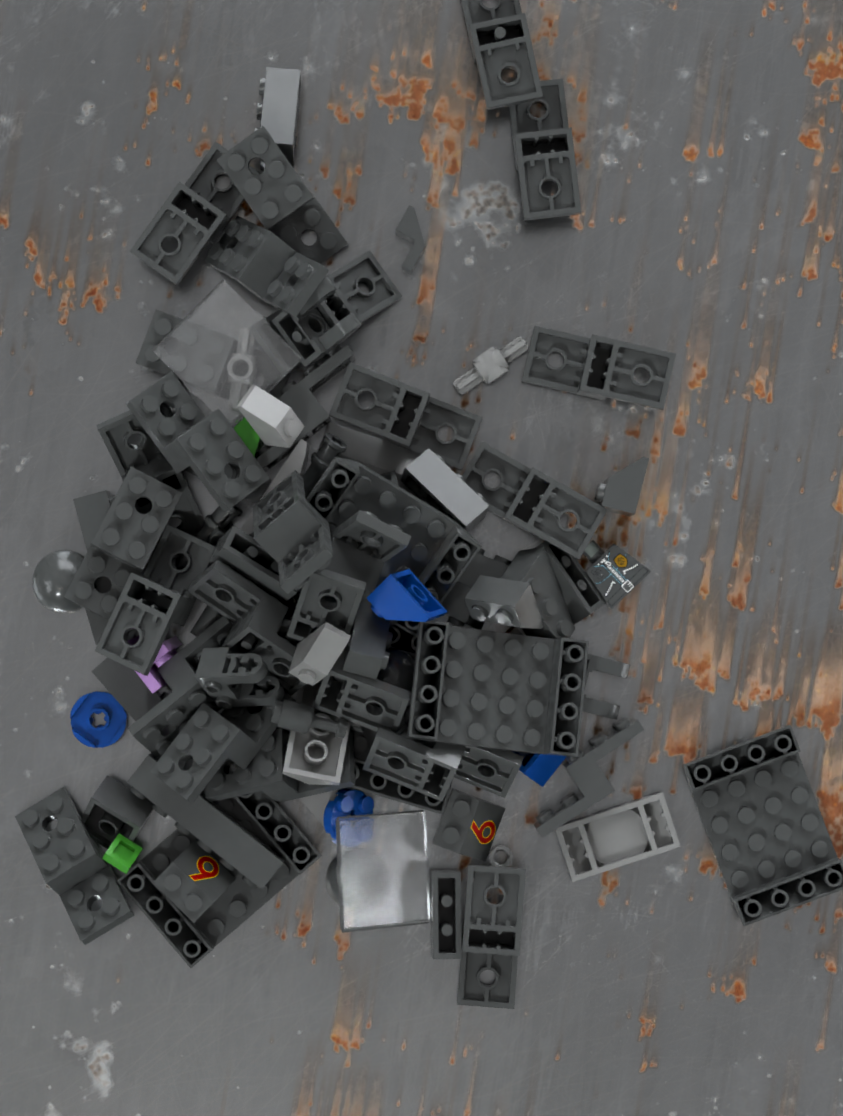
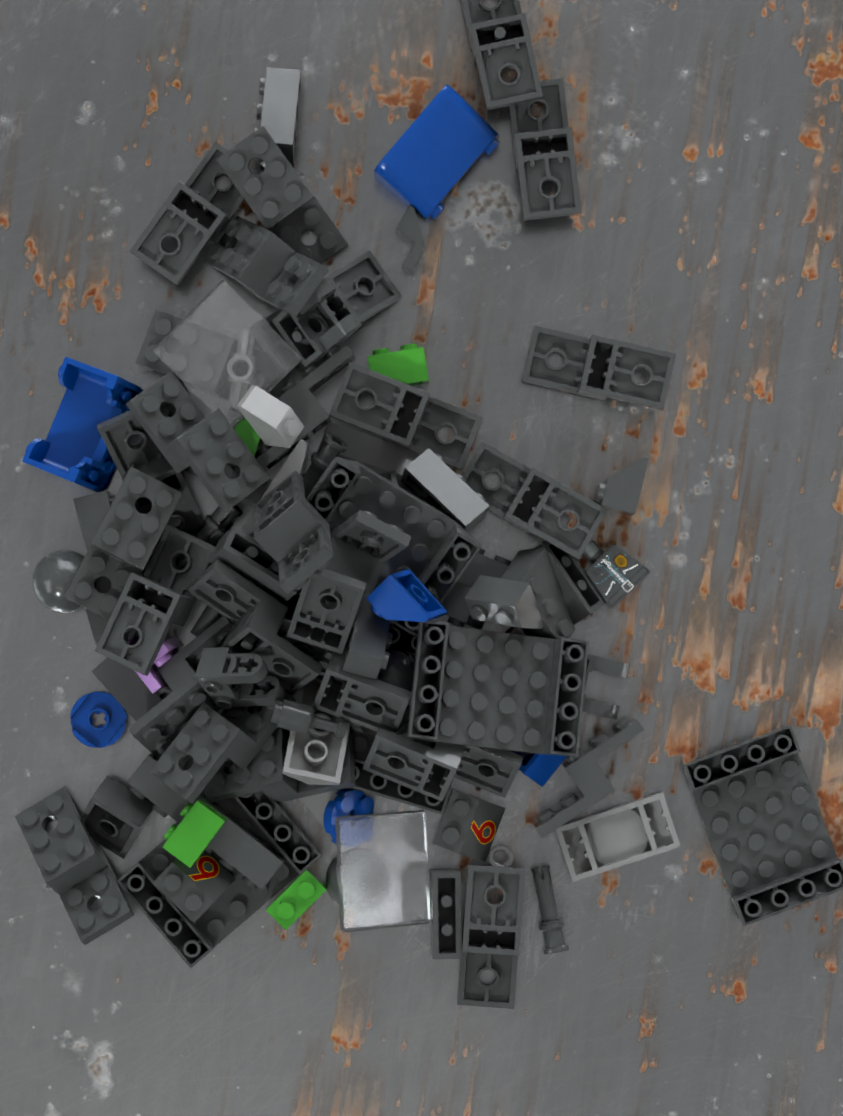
bright green tile [102,833,143,874] -> none
light grey slope [288,622,351,686] -> none
light grey axle [453,336,529,395] -> none
none -> blue windscreen [22,356,143,492]
none -> bright green brick [163,798,227,868]
none -> bright green brick [266,868,327,930]
none -> bright green brick [367,343,429,386]
none -> blue windscreen [374,84,500,222]
none -> dark grey pin [531,866,569,954]

